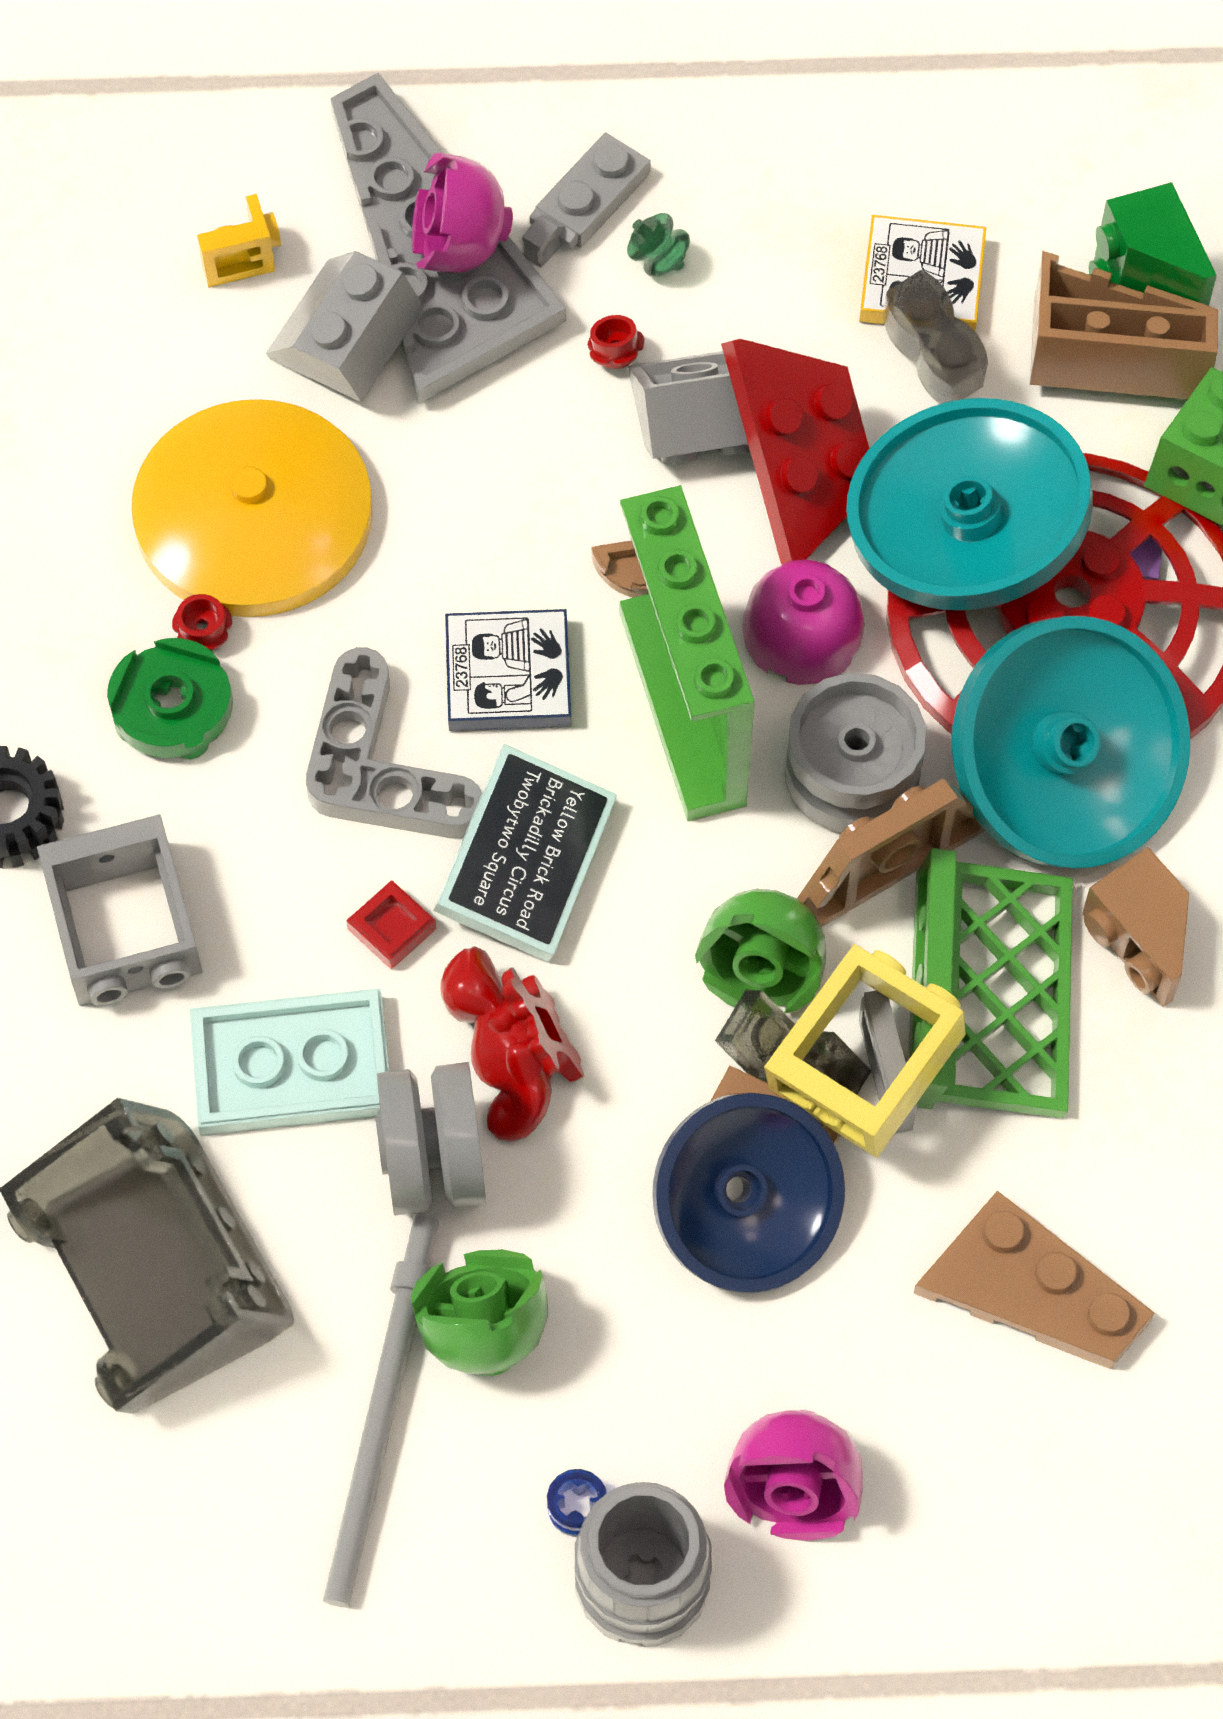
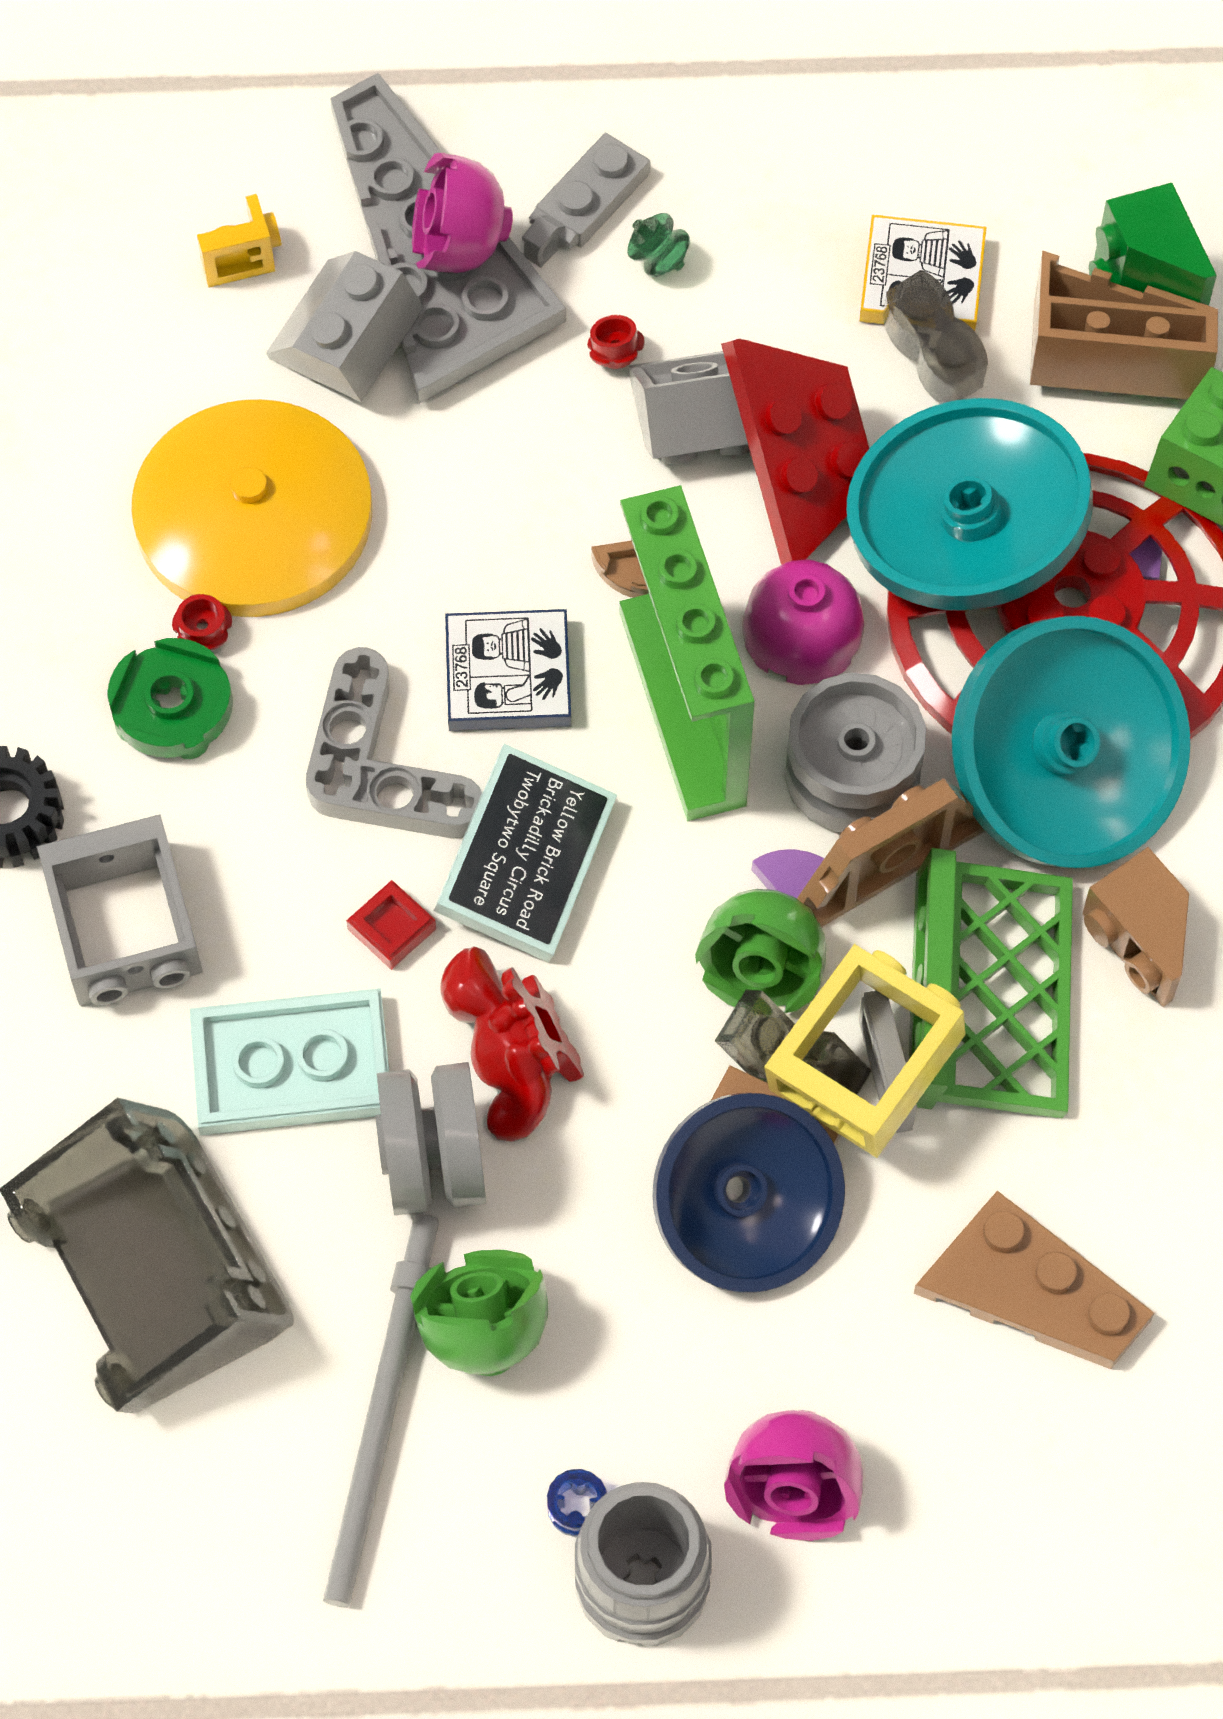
none -> medium lavender tile [751,849,824,898]

